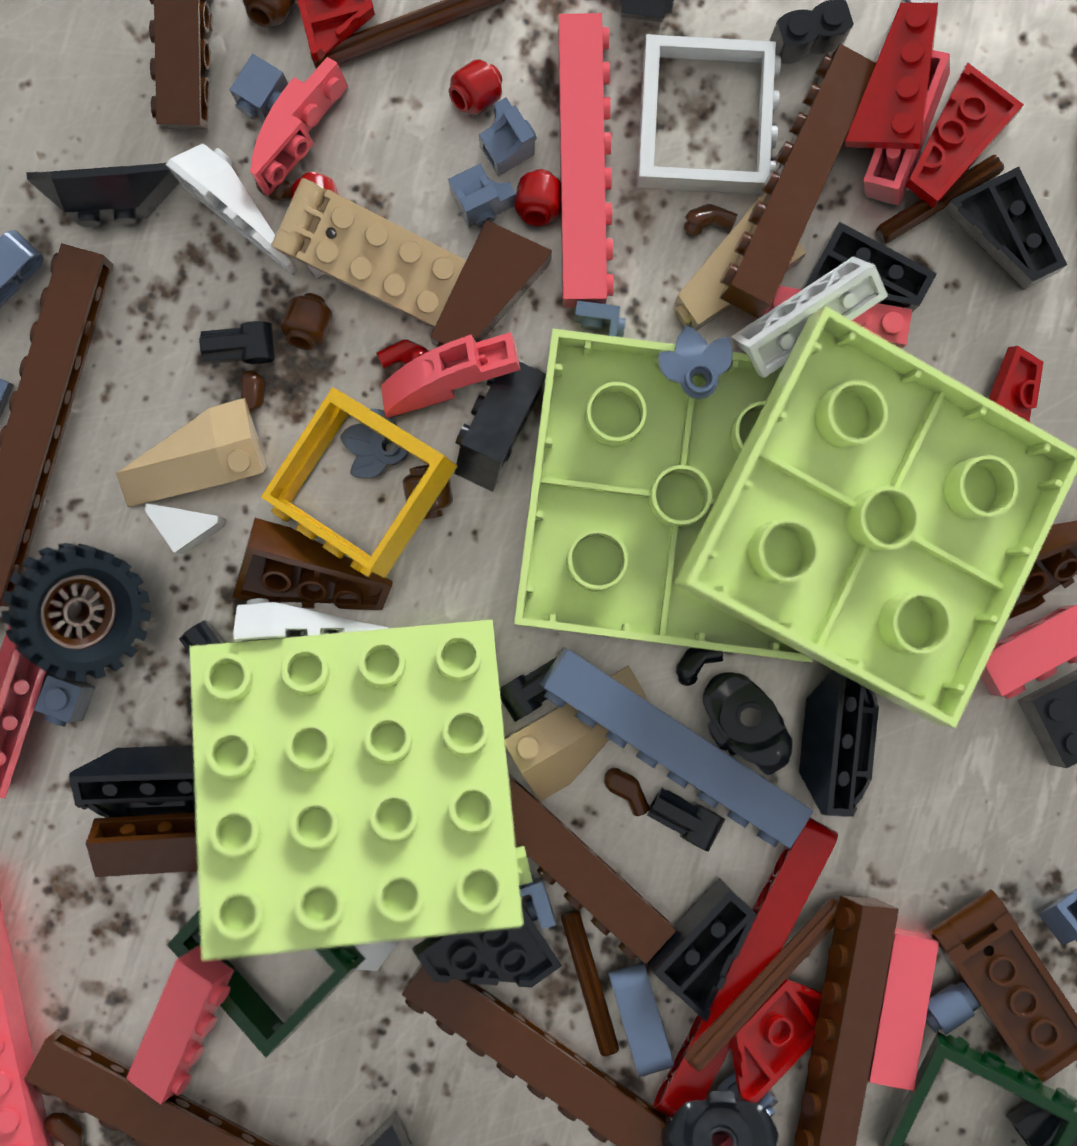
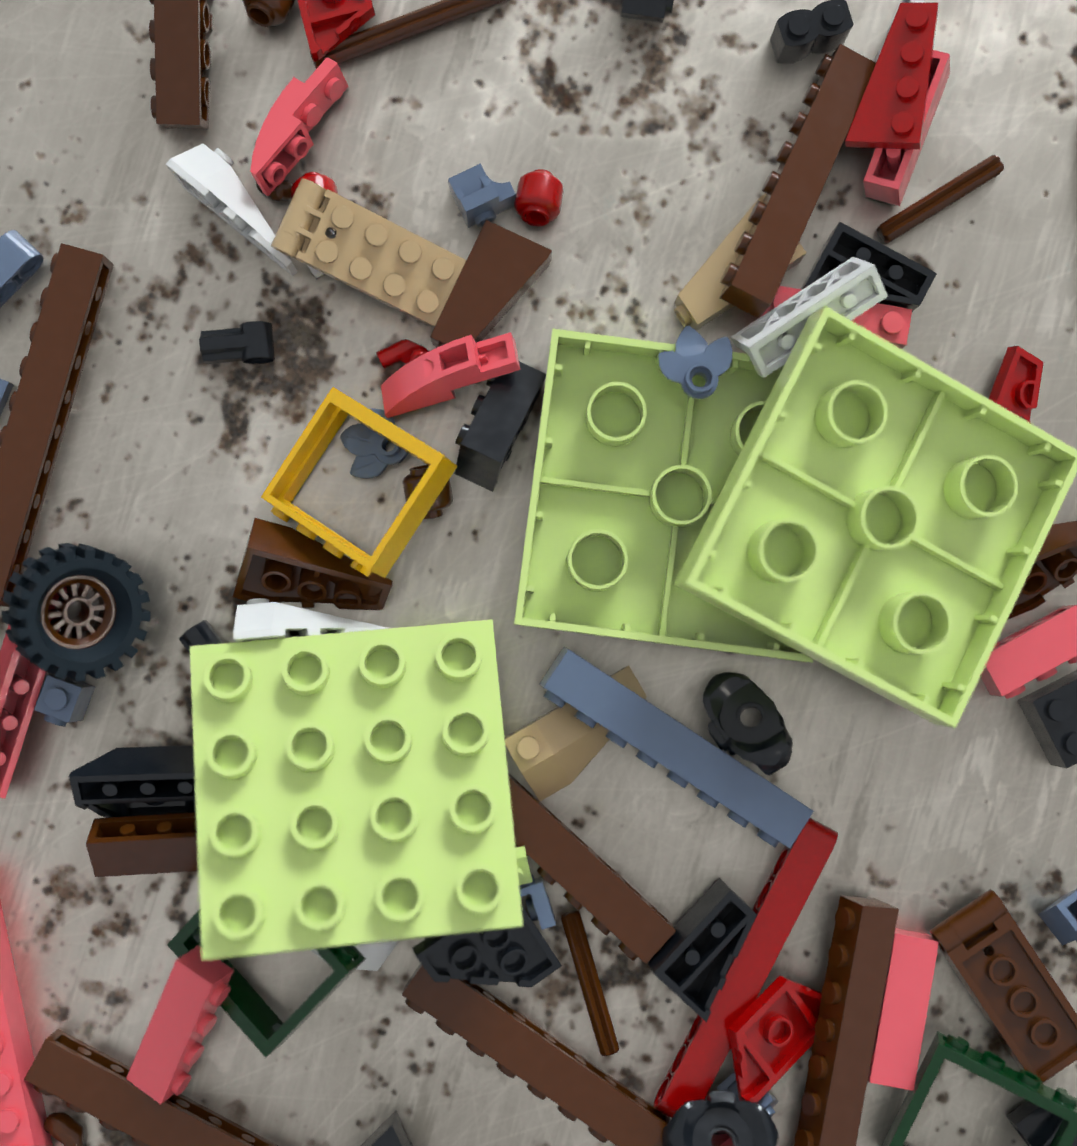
black wedge [26,162,179,227] -> none
tan wedge [116,398,267,507] -> none
white slope [145,503,226,555] -> none
sand blue brick [229,53,288,120] -> none
reddish brown arm [240,370,265,414] -> none
reddish brown head [281,293,333,350] -> none
red head [449,59,503,115] -> none
sand blue brick [479,97,537,177] -> none
black piece [500,657,557,722] -> none
coral brick [558,13,614,308] -> none
sand blue bracket [574,300,626,337] -> none
reddish brown arm [604,768,649,816] -> none
sand blue beam [608,962,675,1077] -> none
white window [636,34,781,195] -> none
black piece [647,787,726,852] -> none
black arm [676,648,723,686] -> none
reddish brown arm [684,204,738,236] -> none
reddish brown axle [684,898,839,1071] -> none
black wedge [799,669,879,817] -> none
red wing [905,62,1024,208] -> none
sand blue brick [926,981,980,1035] -> none
black wedge [944,166,1068,289] -> none

